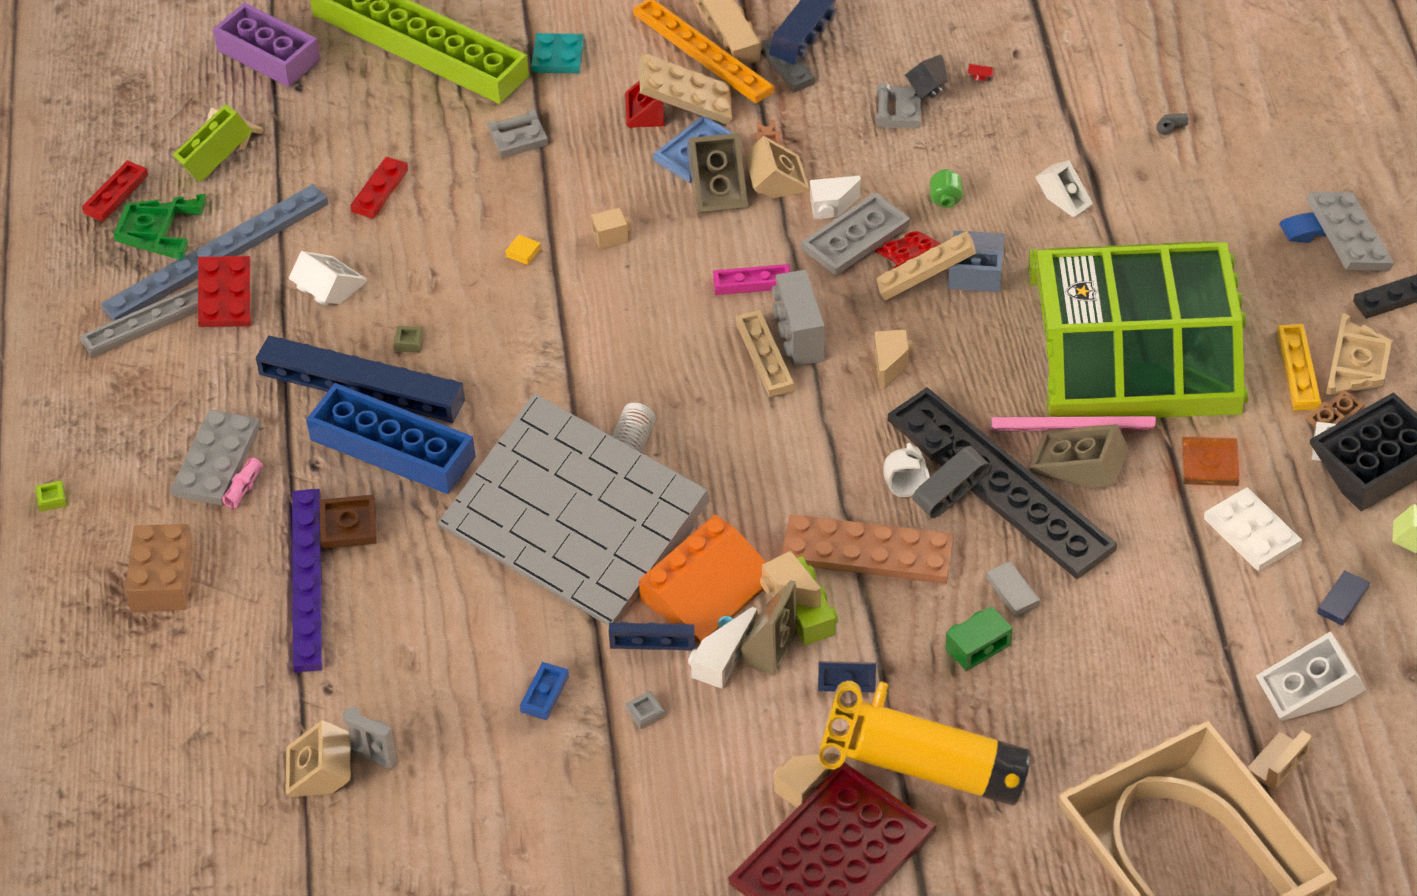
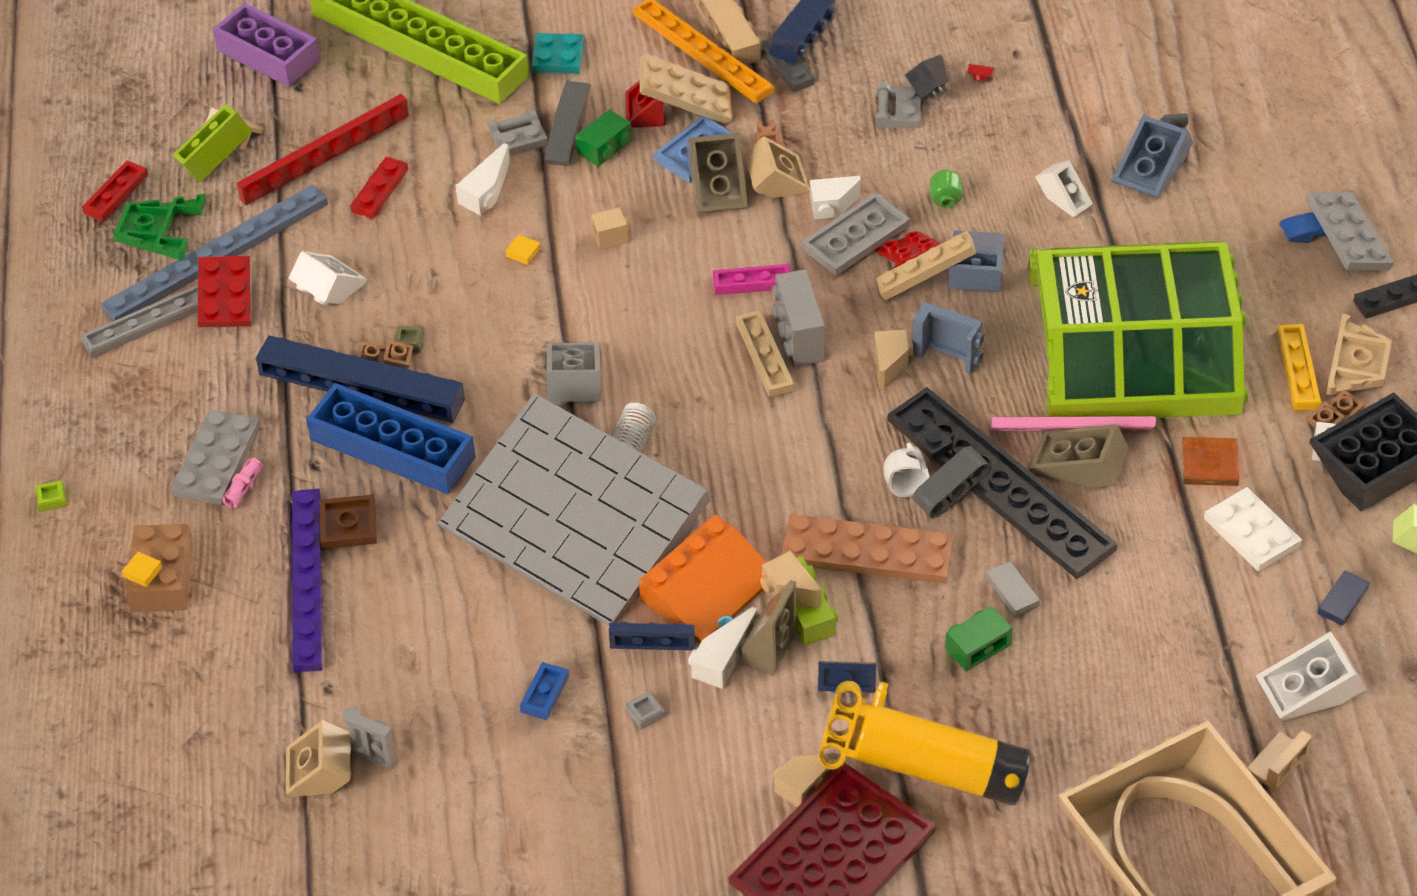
none -> yellow tile [122,552,163,587]
none -> red plate [237,94,409,206]
none -> medium nougat slope [357,340,413,369]
none -> white slope [456,143,510,216]
none -> dark grey slope [544,81,591,166]
none -> light grey slope [547,343,600,405]
none -> green brick [575,109,632,167]
none -> sand blue panel [912,302,985,374]
none -> sand blue slope [1112,115,1193,198]

